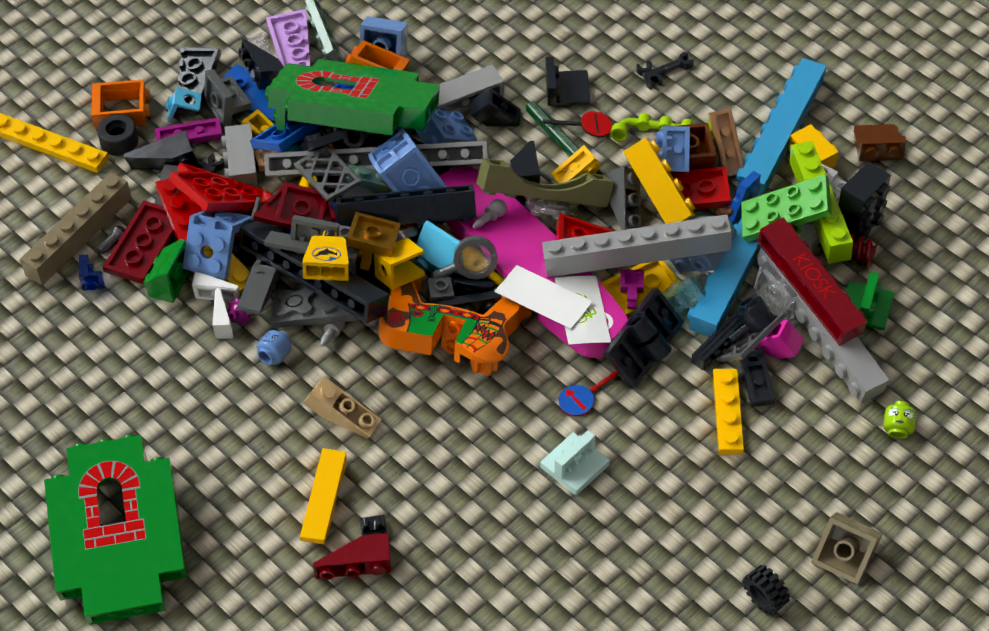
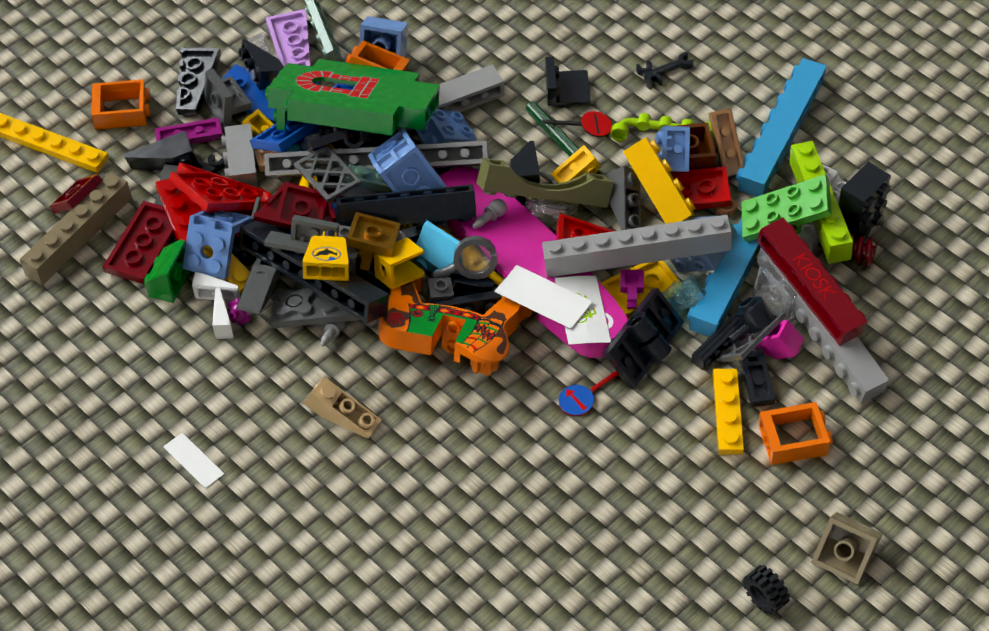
green panel [44,434,187,625] -> none
clear blue bracket [79,254,105,291] -> none
black tyre [97,114,139,156] -> none
dark grey piece [97,226,125,253] -> none
medium azure bracket [166,87,201,121] -> none
medium blue head [256,330,292,365] -> none
yellow slope [300,448,347,544] -> none
dark red slope [313,533,391,580] -> none
black tile [360,515,387,535] -> none
black slope [471,88,521,127] -> none
light aqua bracket [540,430,610,496] -> none
blue wing [729,171,761,226] -> none
yellow brick [788,124,839,169] -> none
green bracket [846,271,894,330] -> none
reddish brown bracket [853,124,907,161] -> none
lime head [883,401,917,439] -> none
none -> dark red tile [49,174,103,213]
none -> white sticker [163,433,224,488]
none -> orange window [758,402,833,465]

